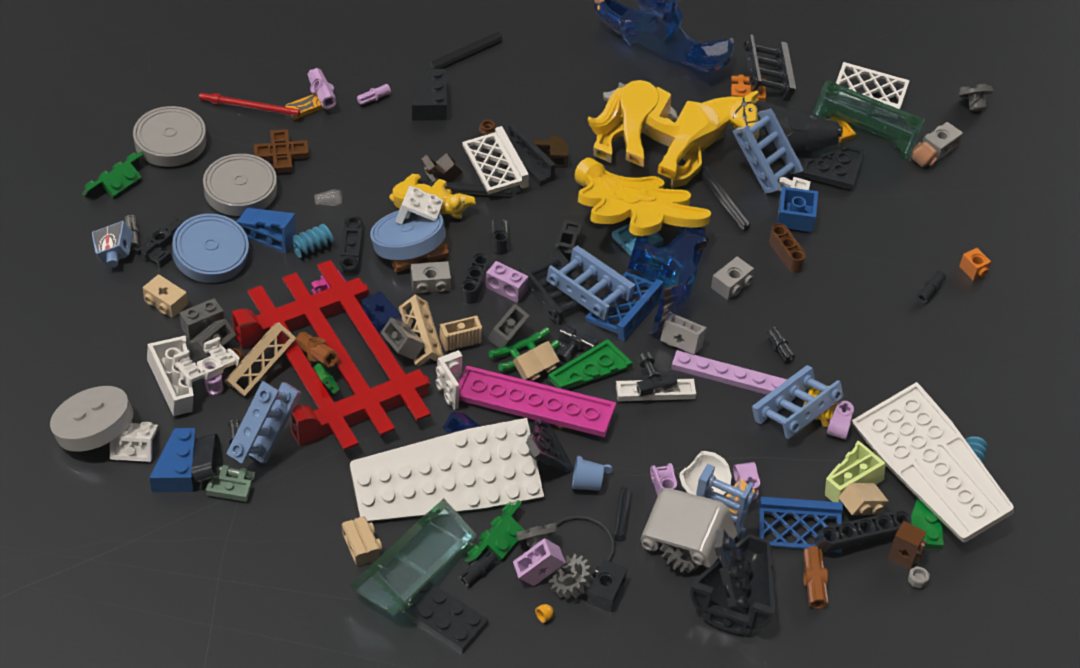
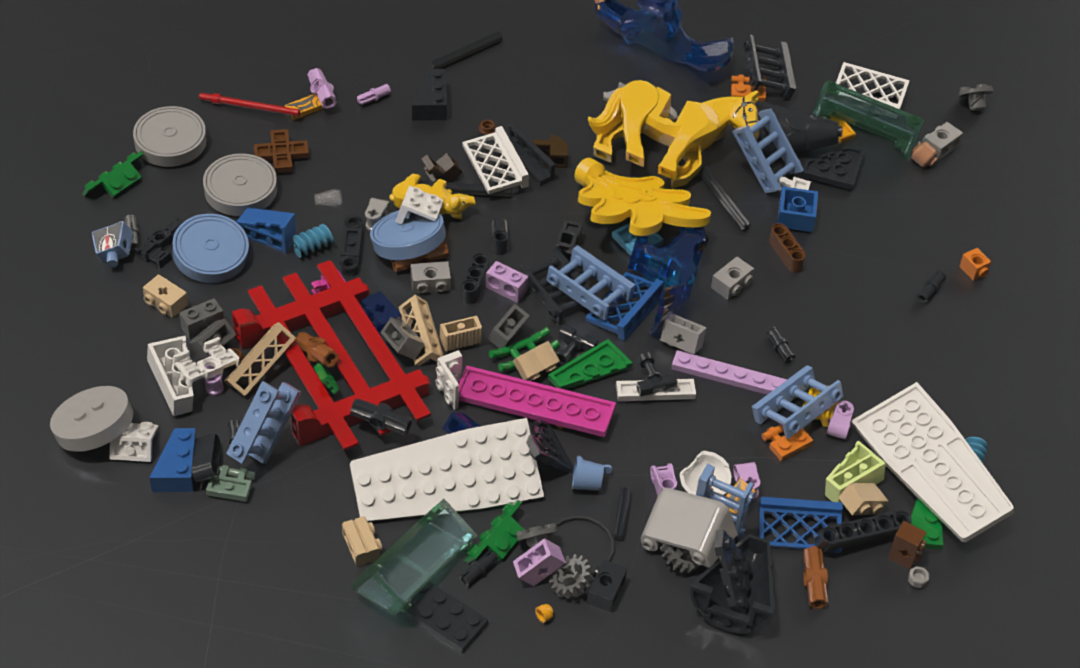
none -> black piece [350,398,412,435]
none -> light grey piece [365,198,391,231]
none -> orange plate [761,424,814,461]

